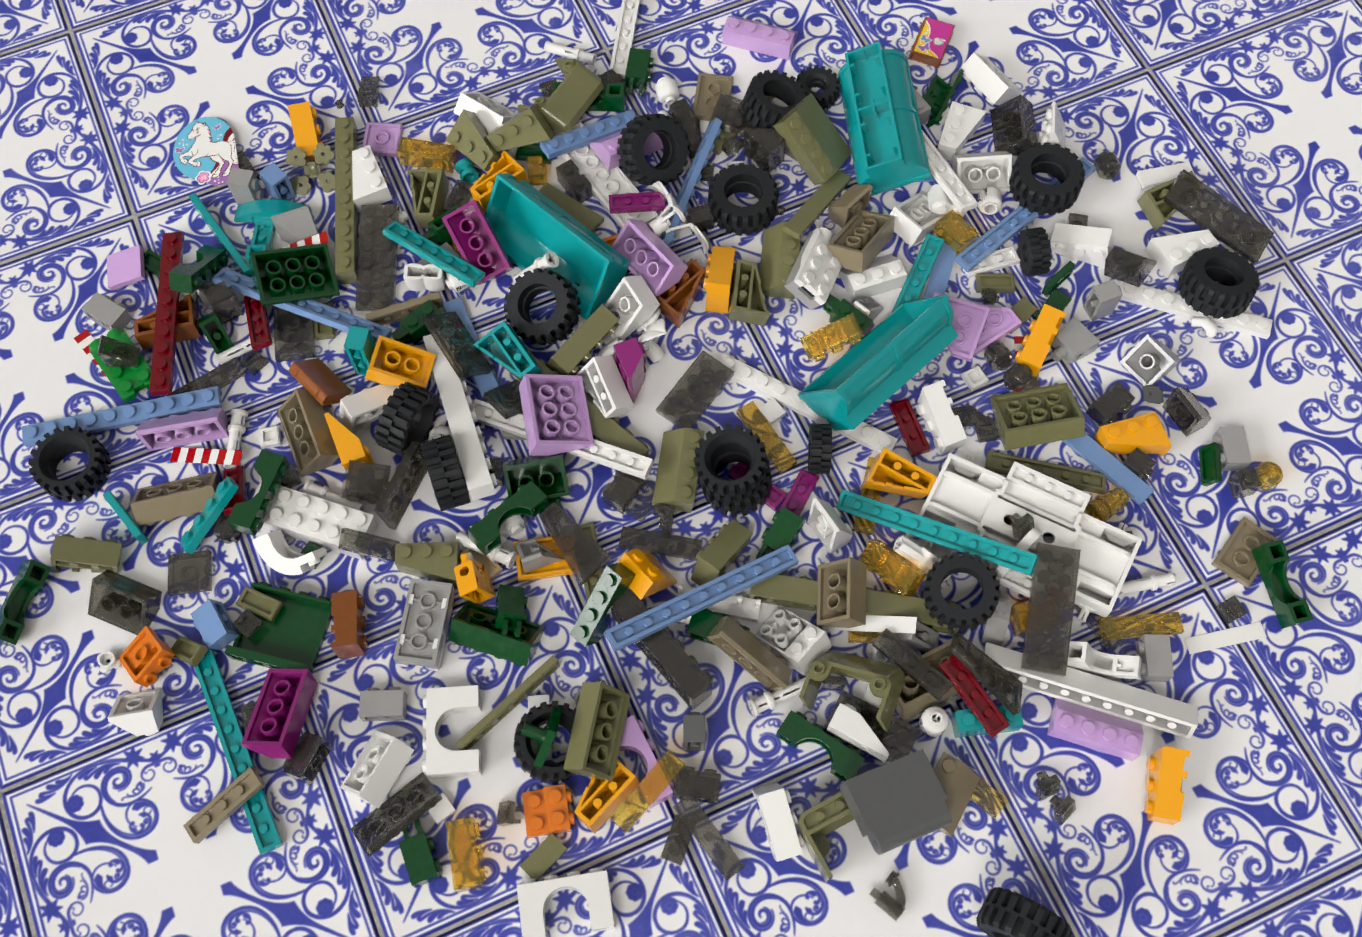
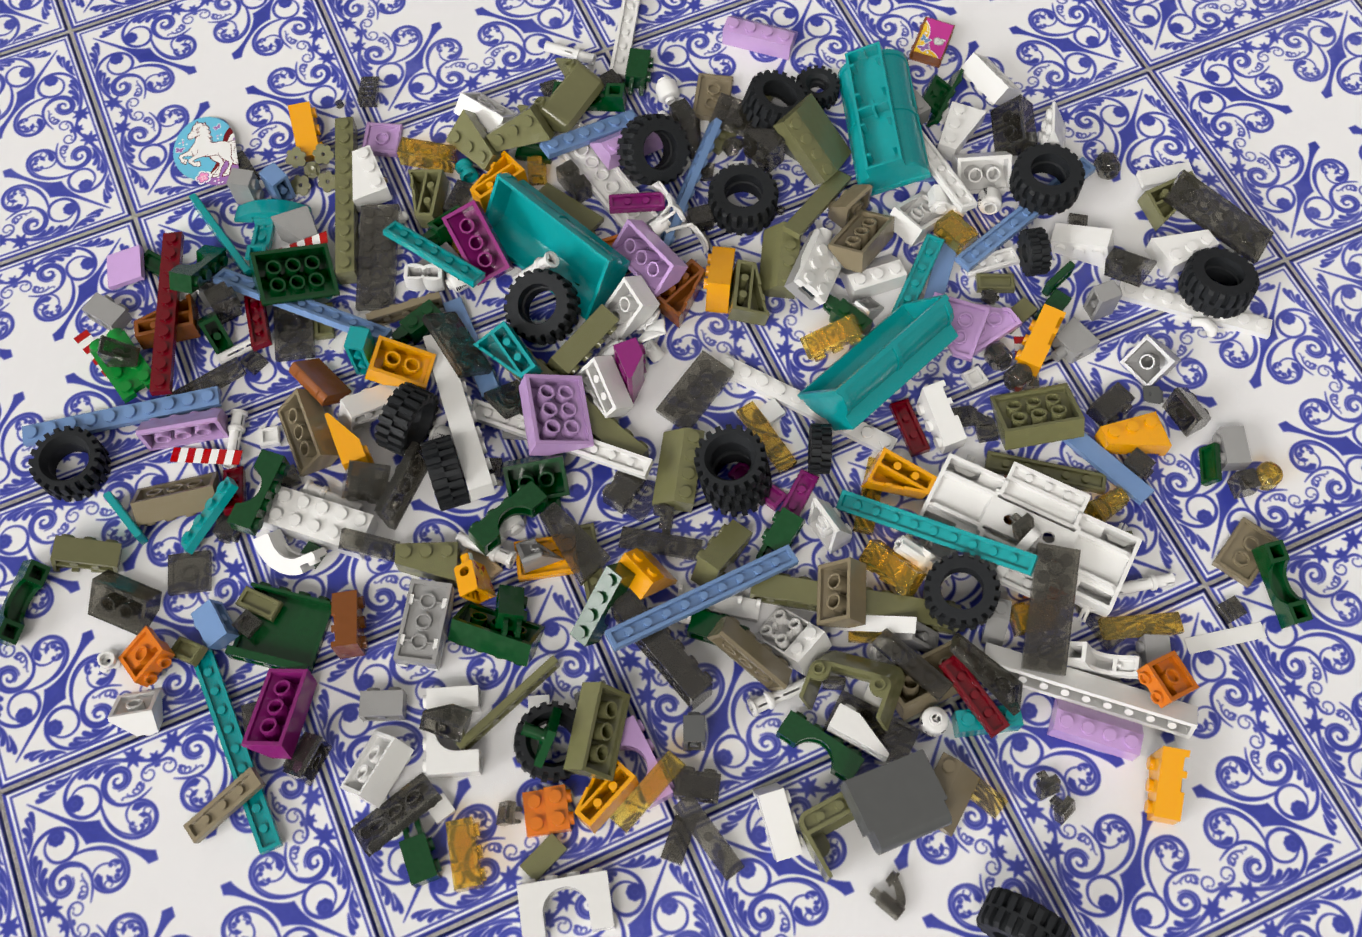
none -> clear smoke slope [419,704,473,743]
none -> orange plate [1136,650,1199,708]

